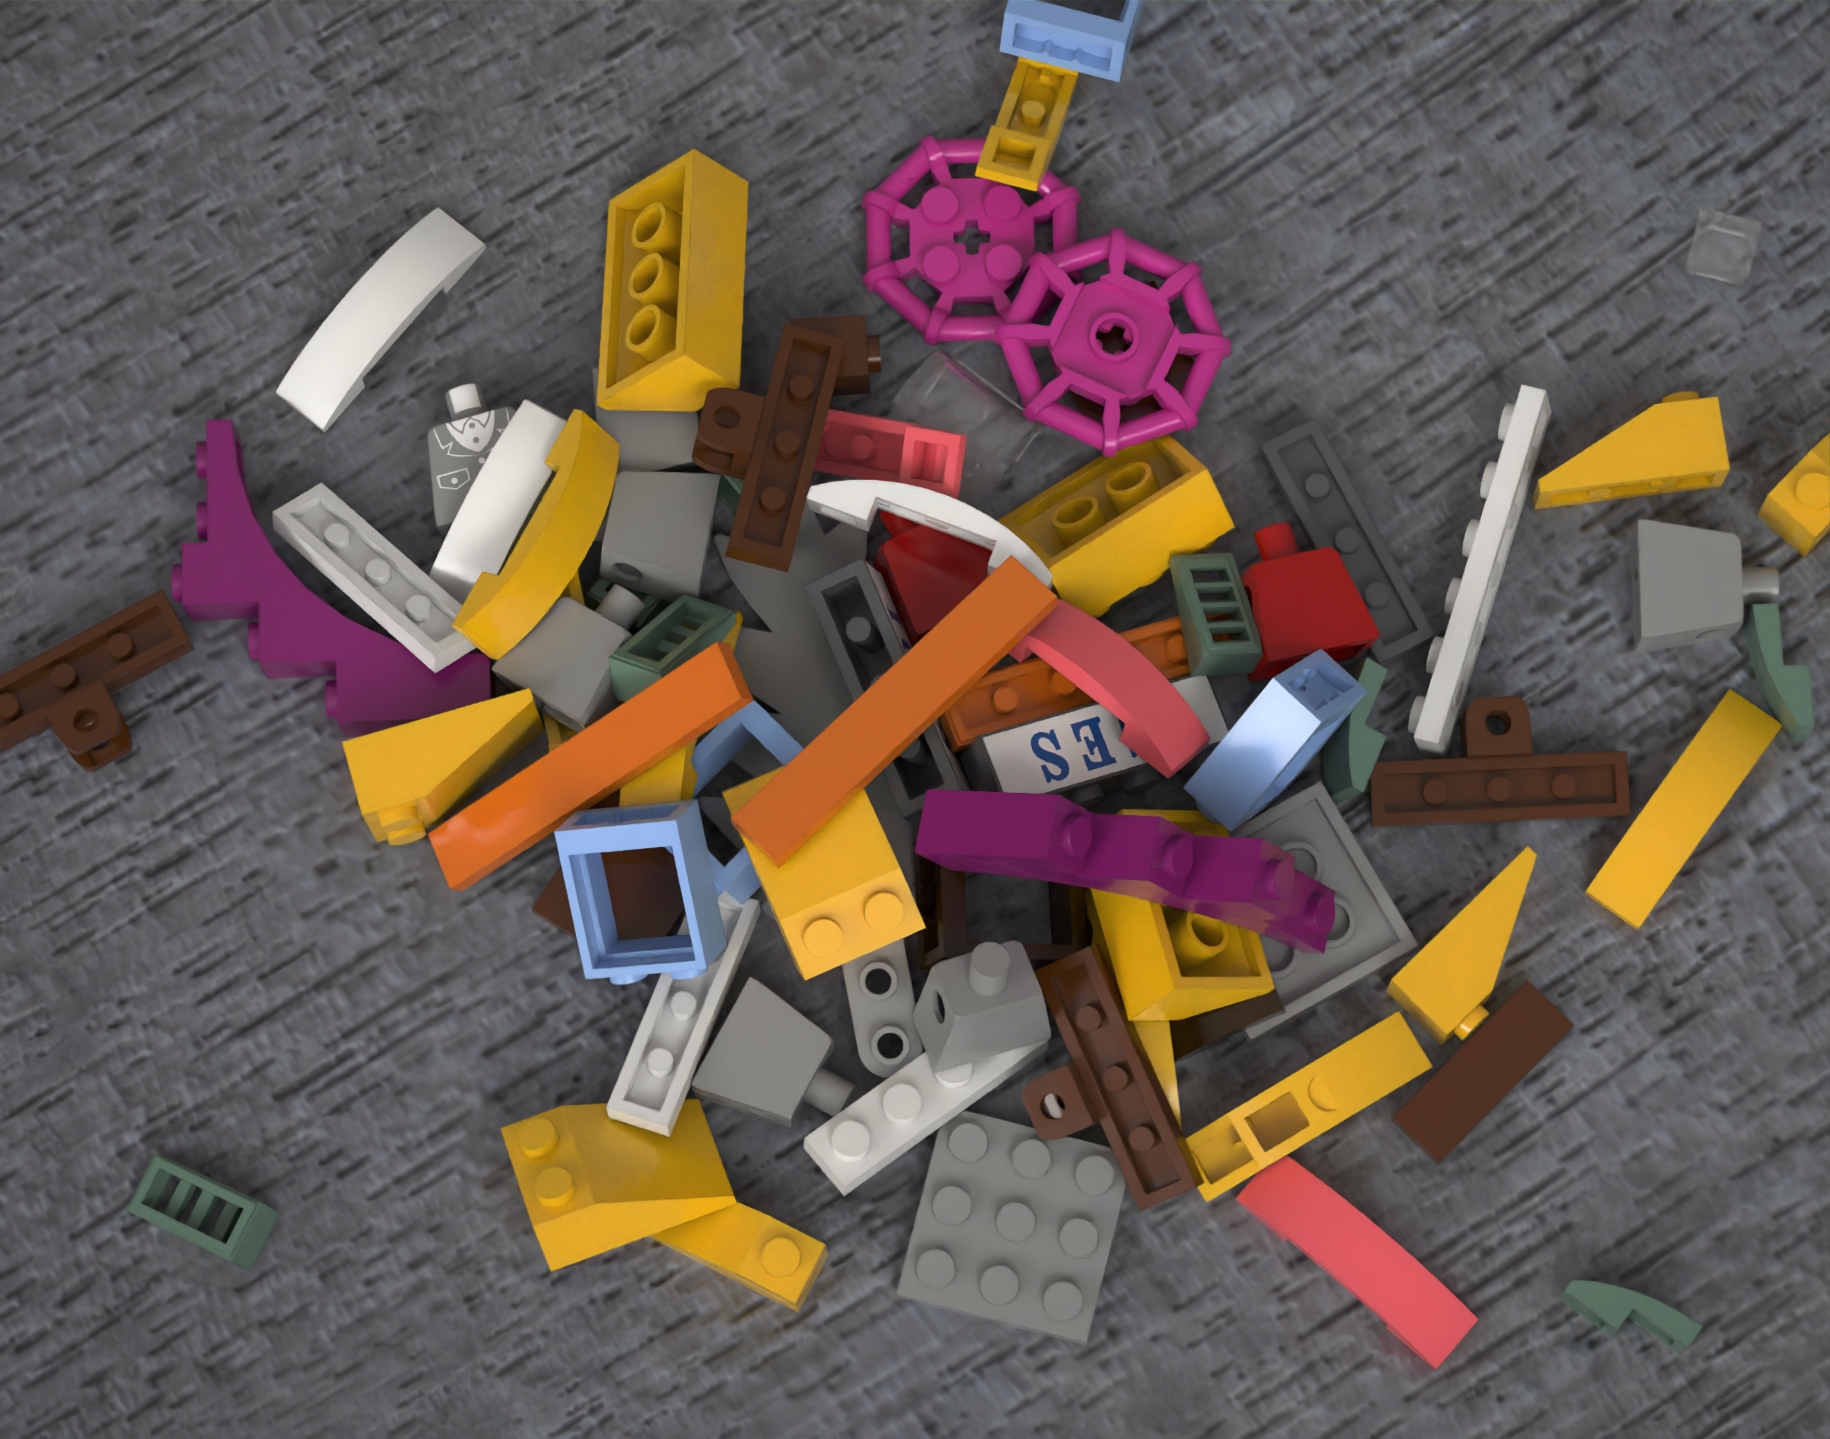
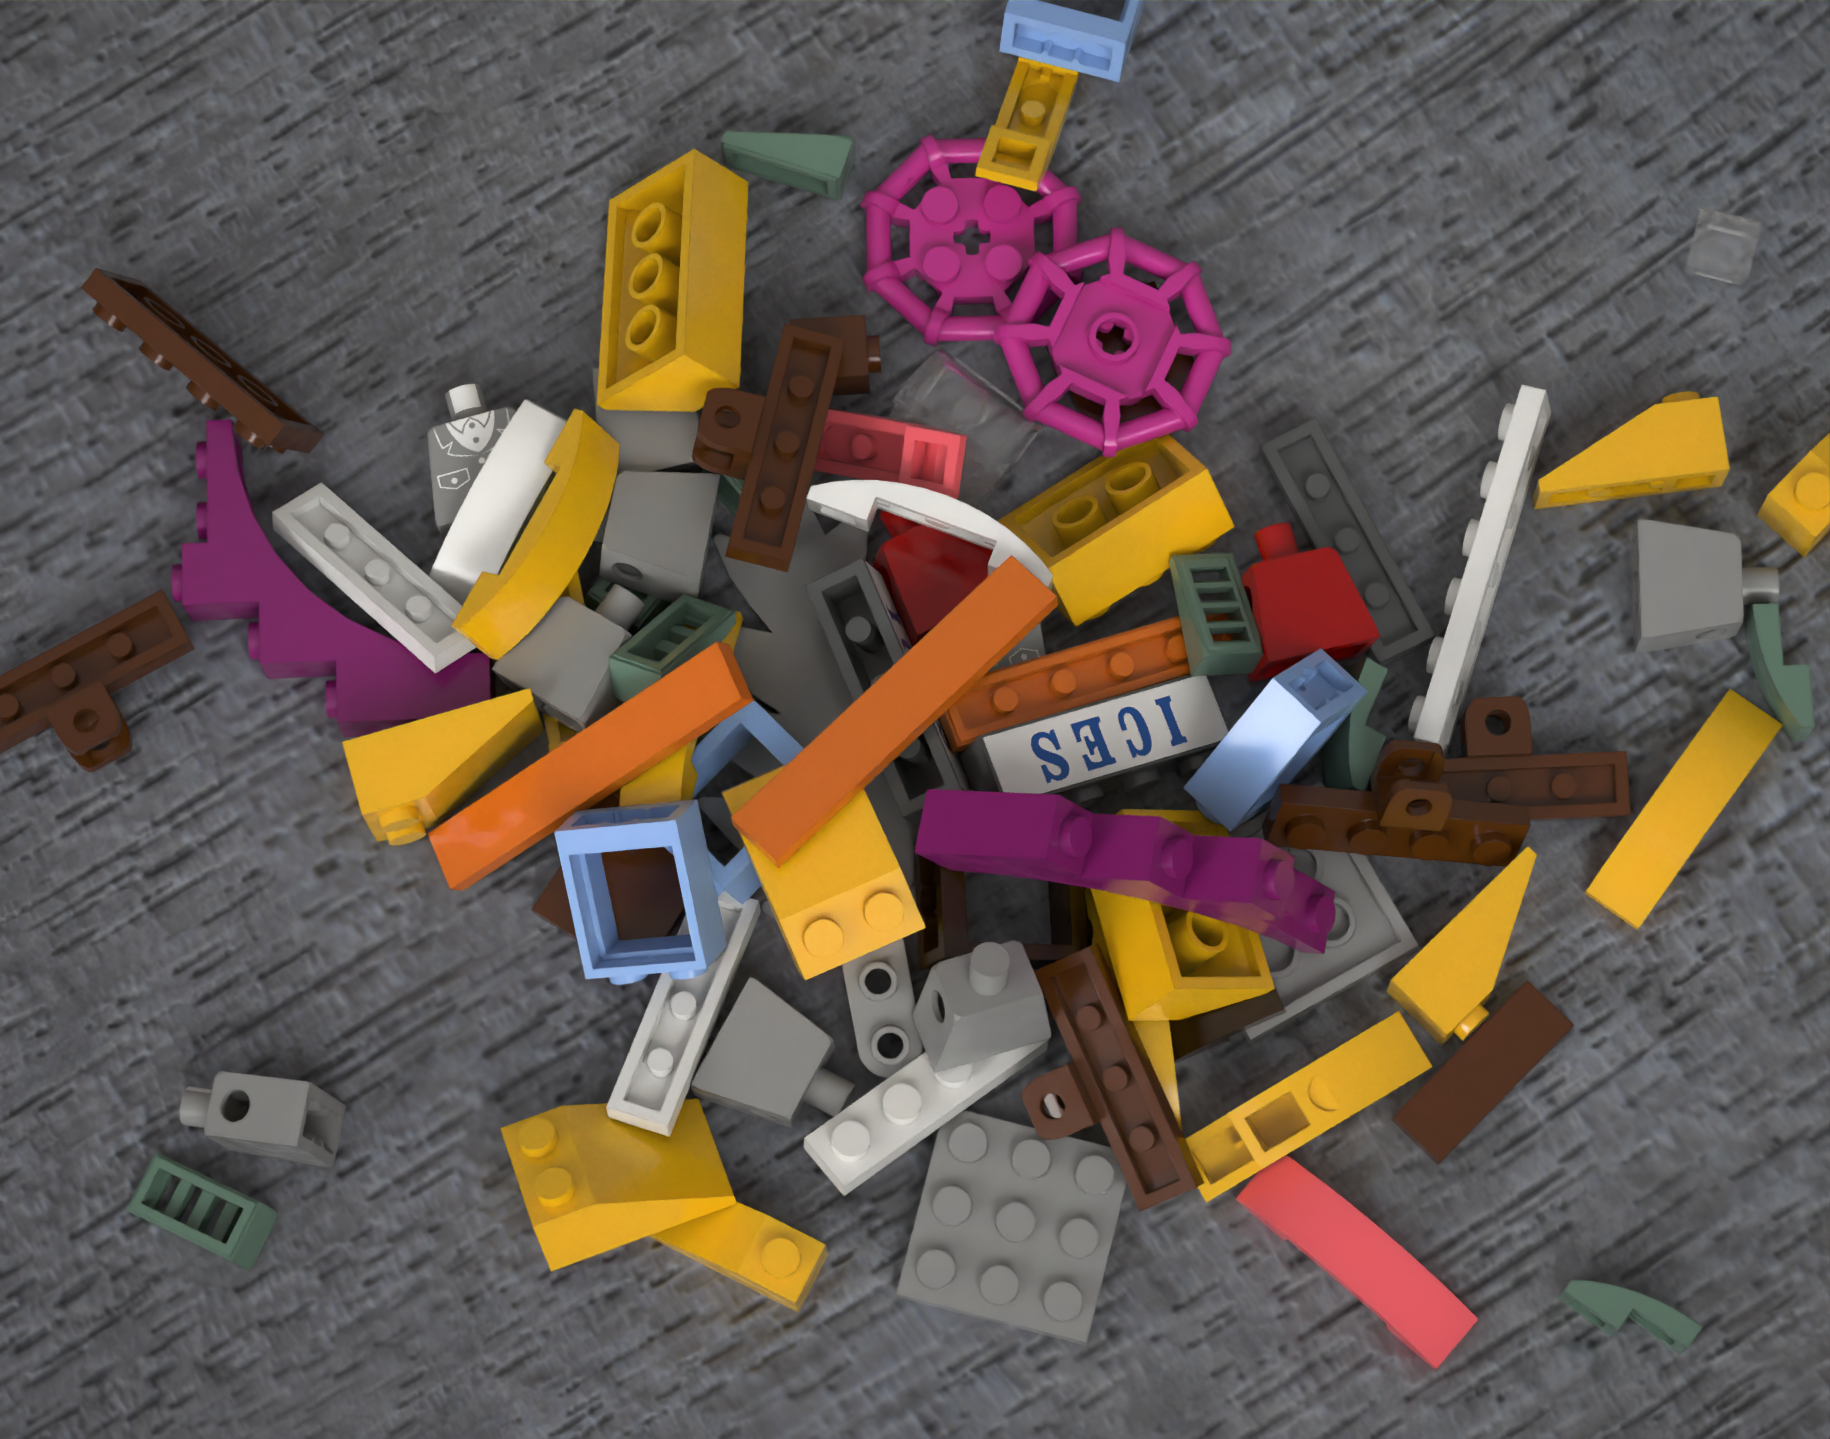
white slope [276,207,486,433] -> none
coral slope [1008,599,1210,779] -> none
none -> reddish brown plate [81,268,324,454]
none -> light grey torso [180,1071,346,1169]
none -> sand green slope [721,131,856,200]
none -> reddish brown plate [1262,740,1531,867]

